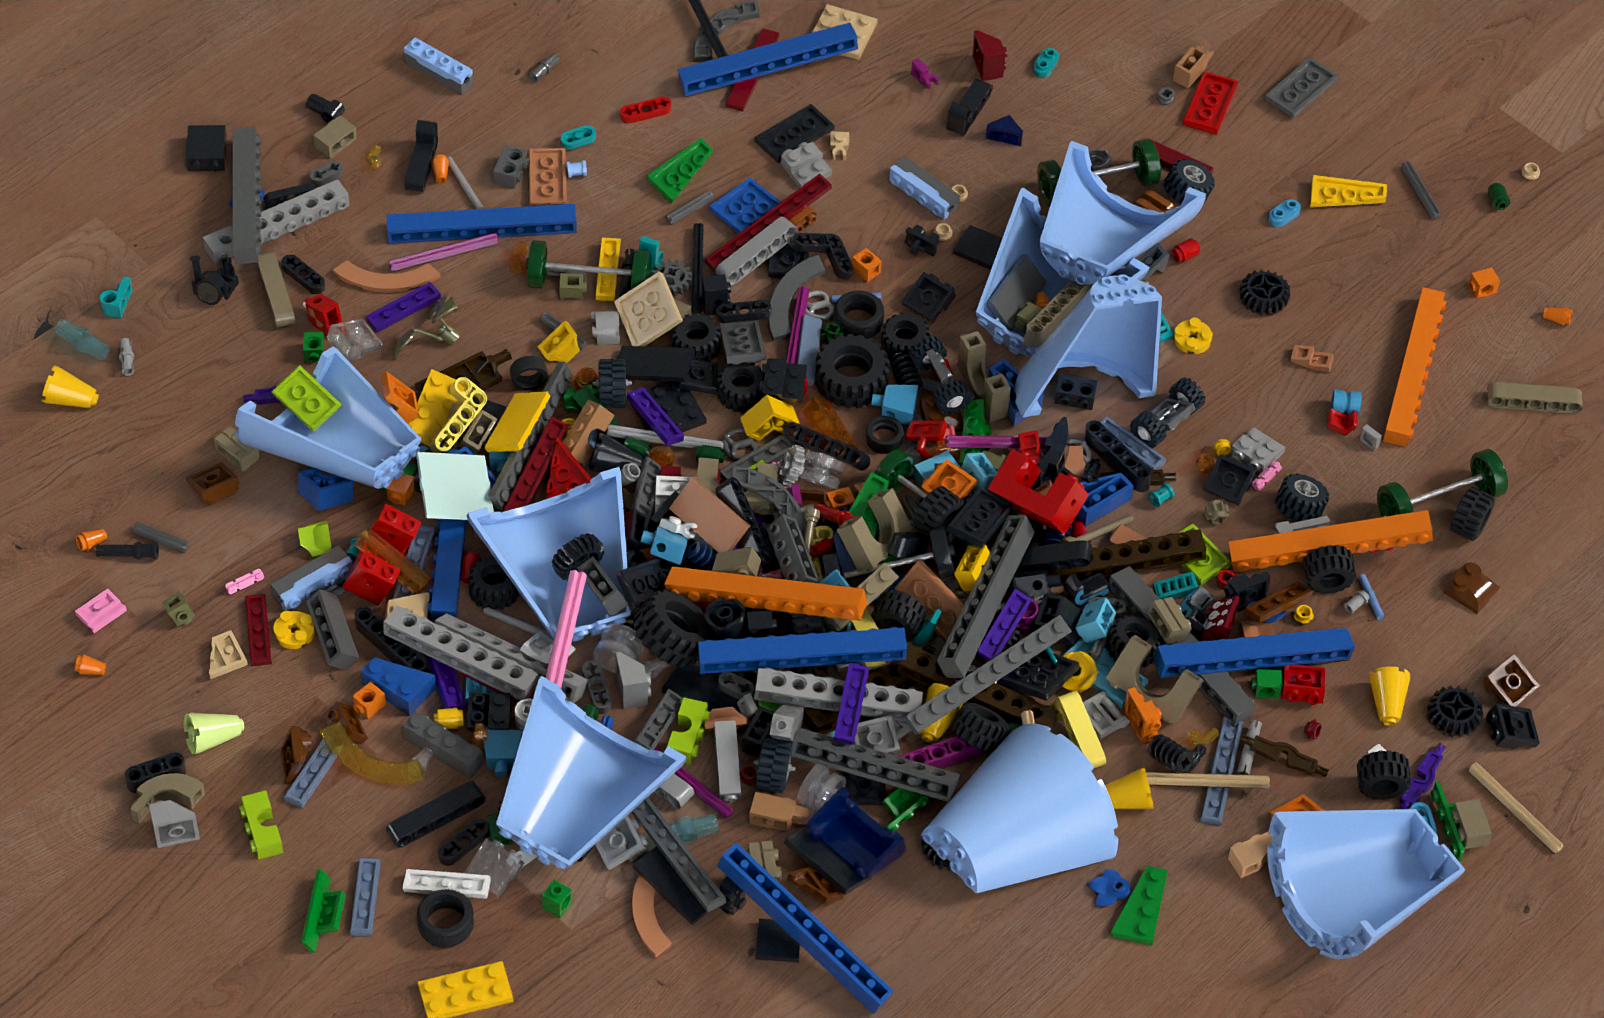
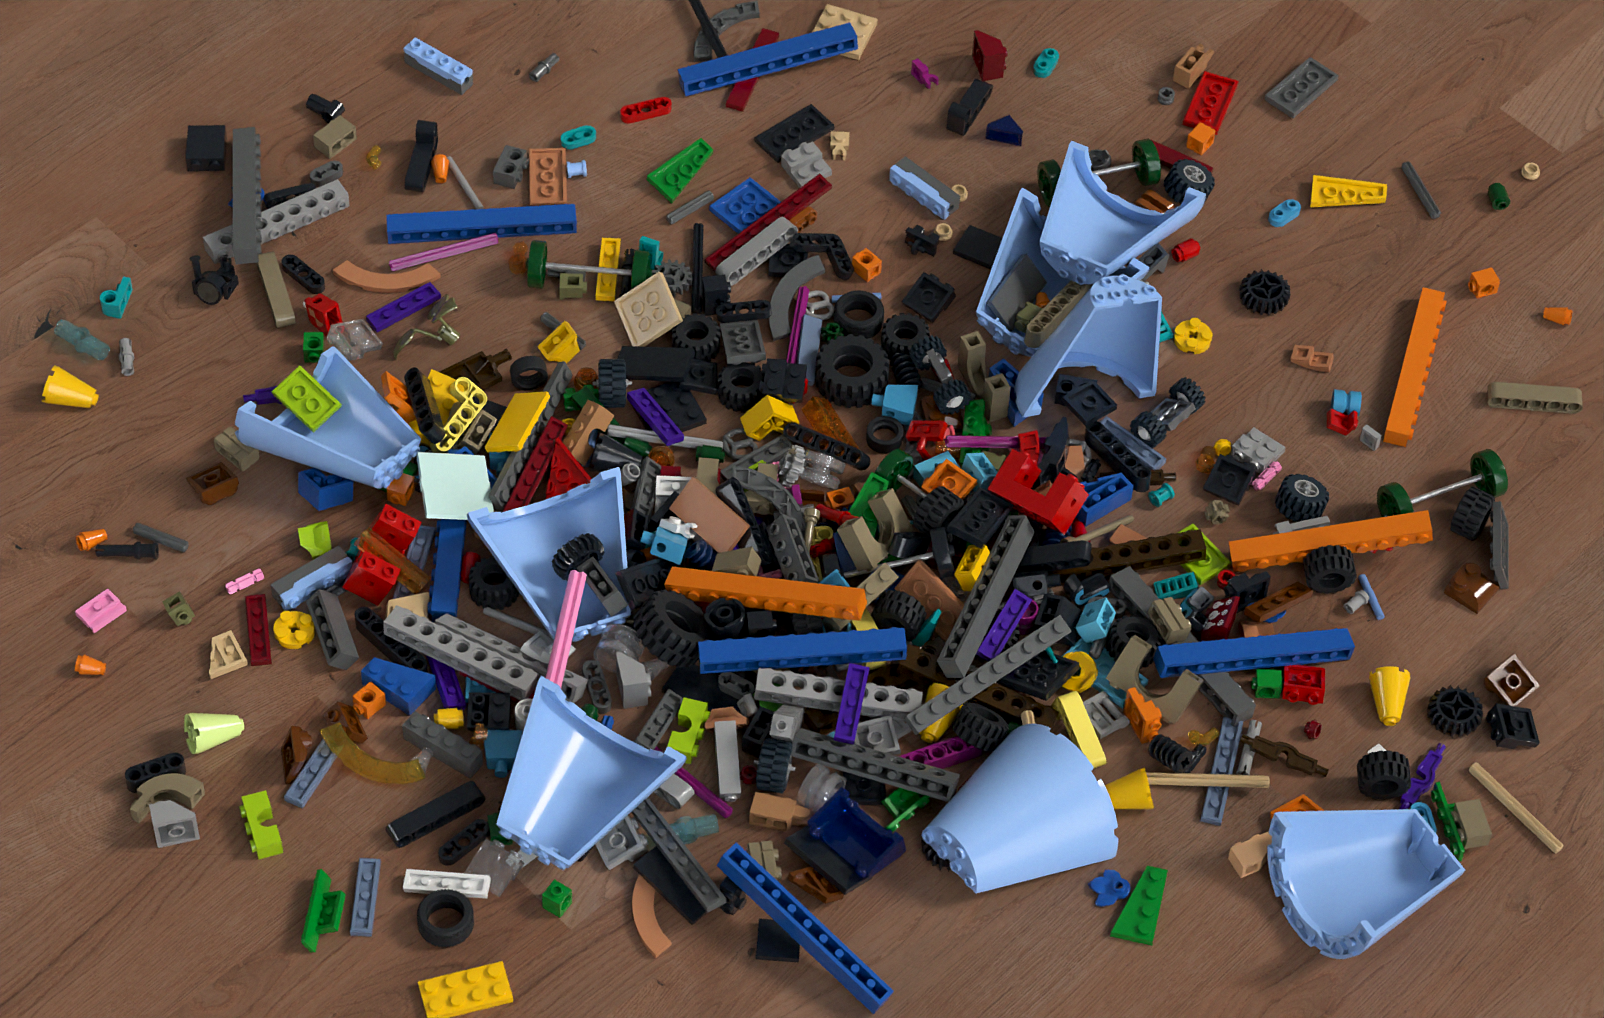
light grey cylinder [591,310,620,345] -> none
yellow plate [1294,605,1314,624] -> none
none -> black beam [404,367,445,444]
none -> black plate [1062,380,1117,426]
none -> orange brick [1186,122,1216,156]
none -> dark grey plate [1490,501,1509,590]

